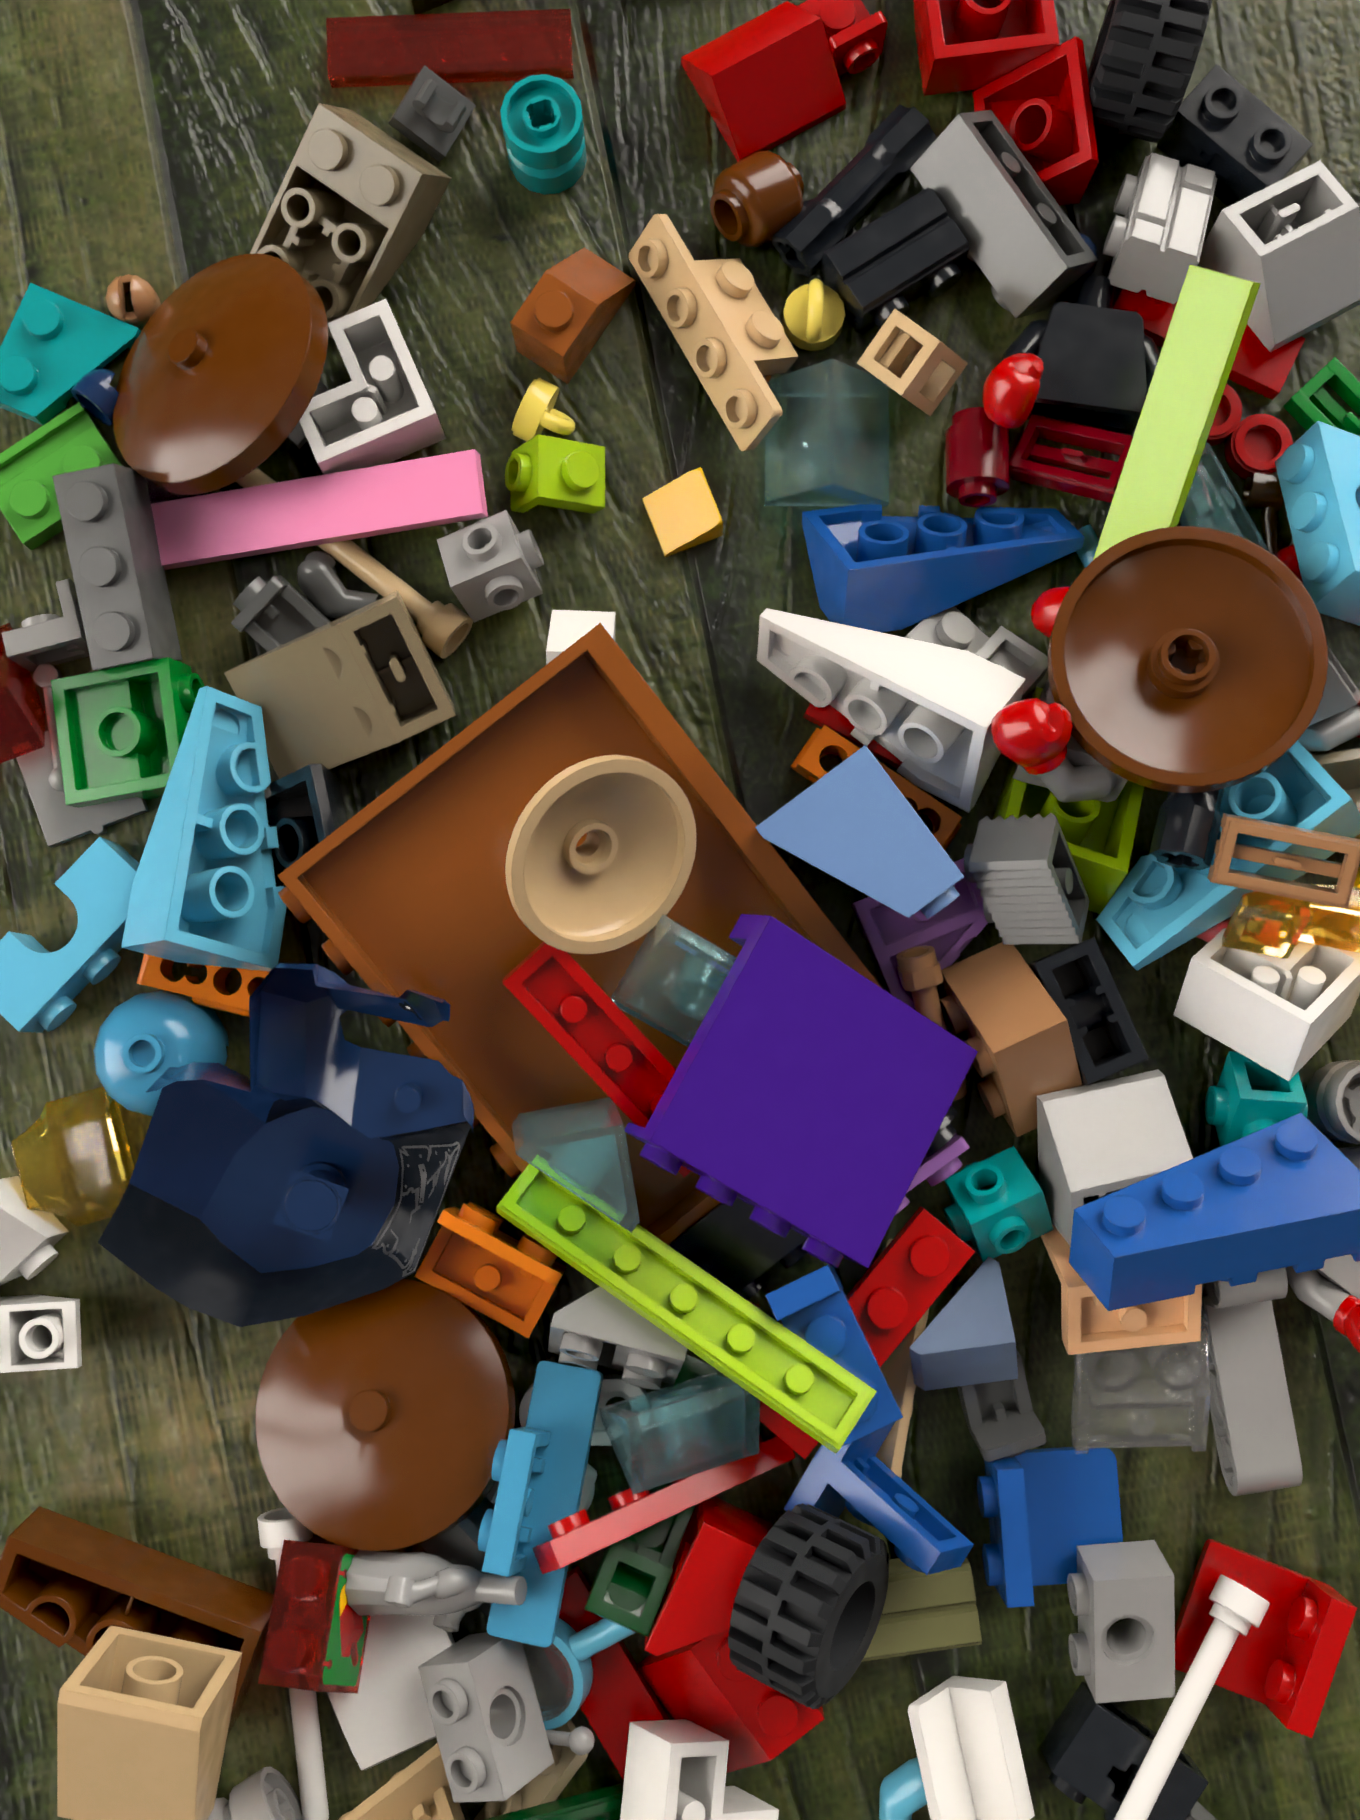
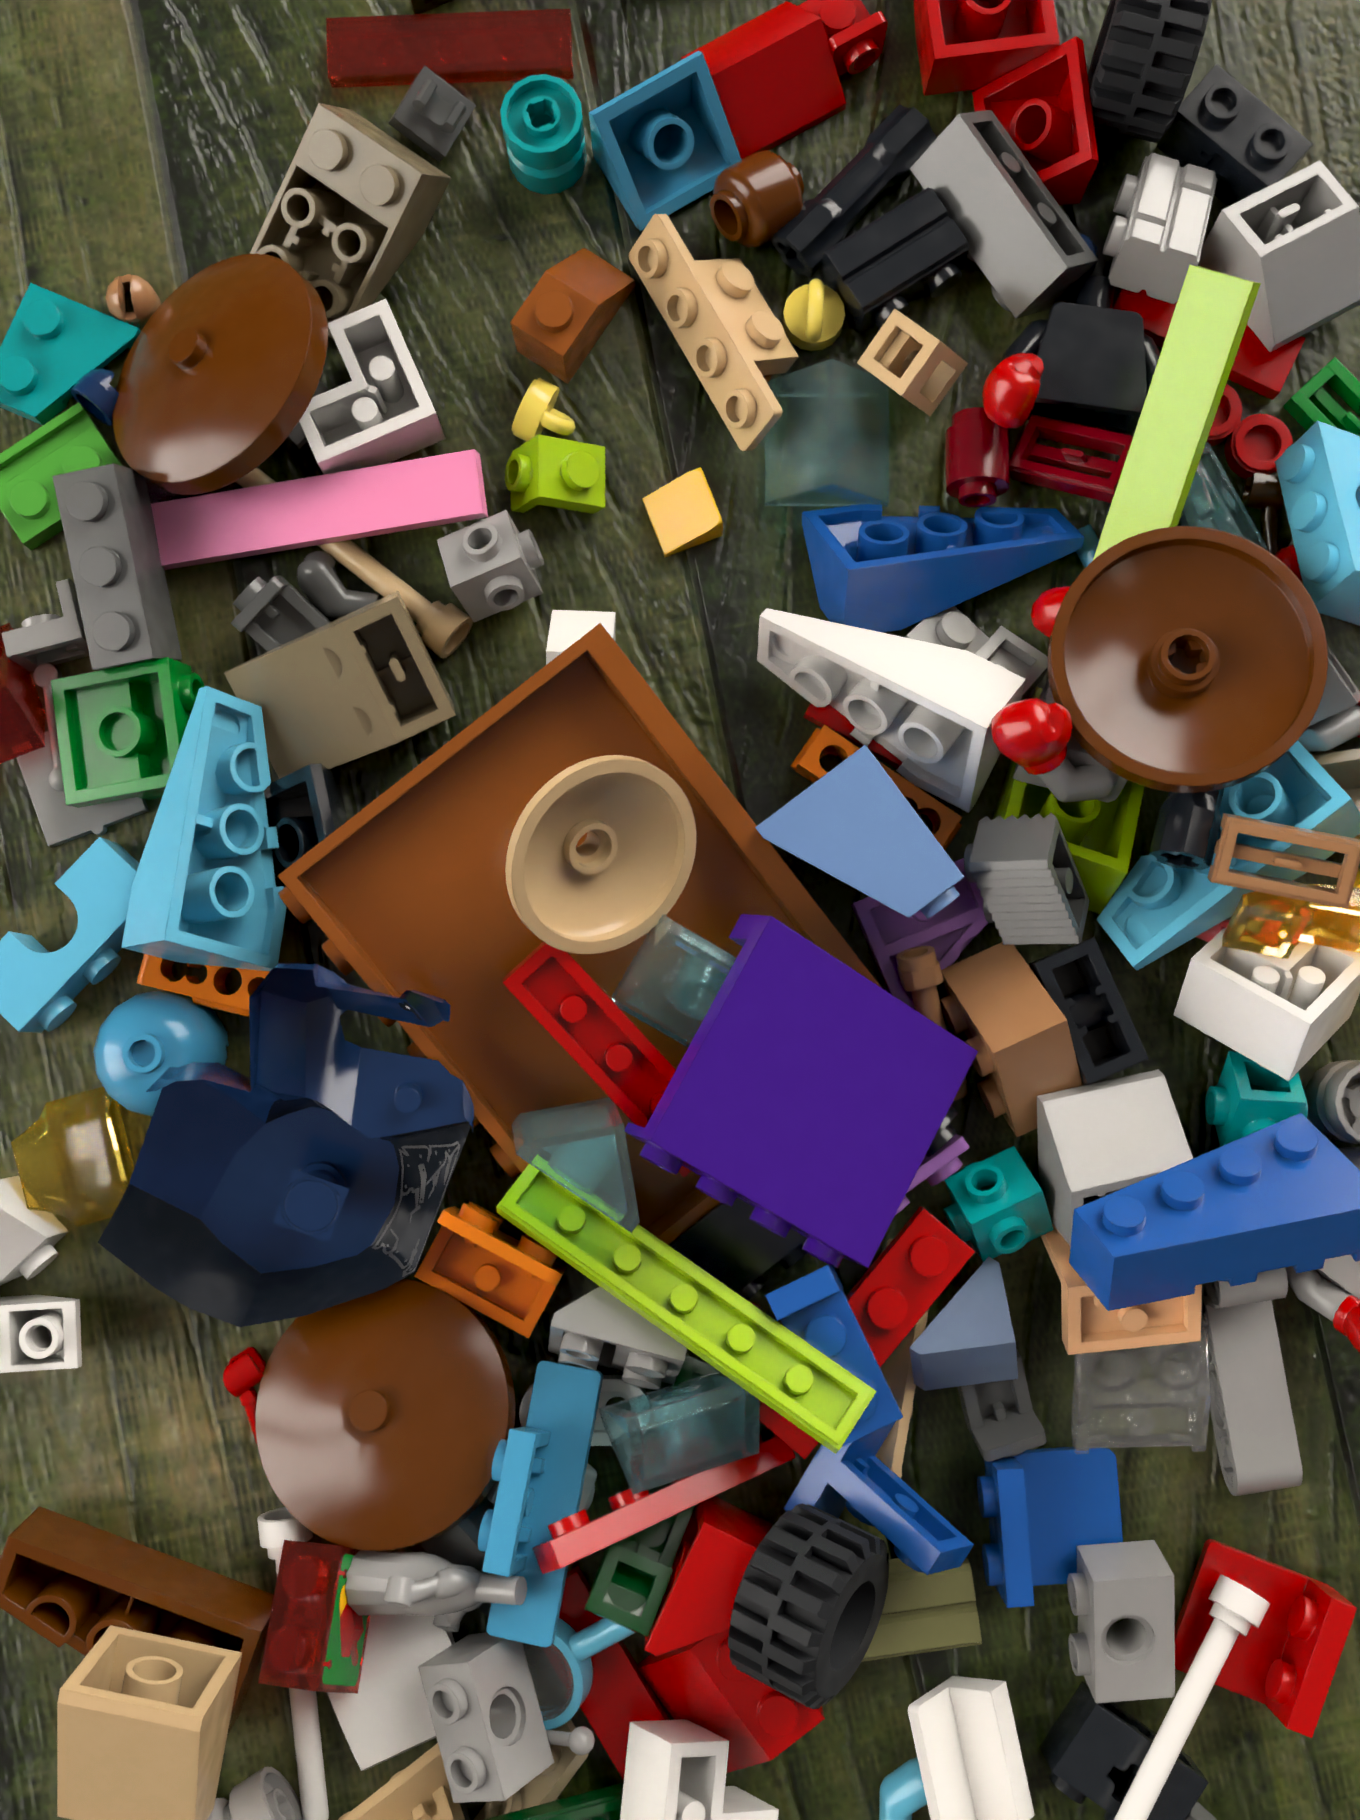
none -> red hand [223,1347,266,1443]
none -> dark azure slope [589,51,741,231]

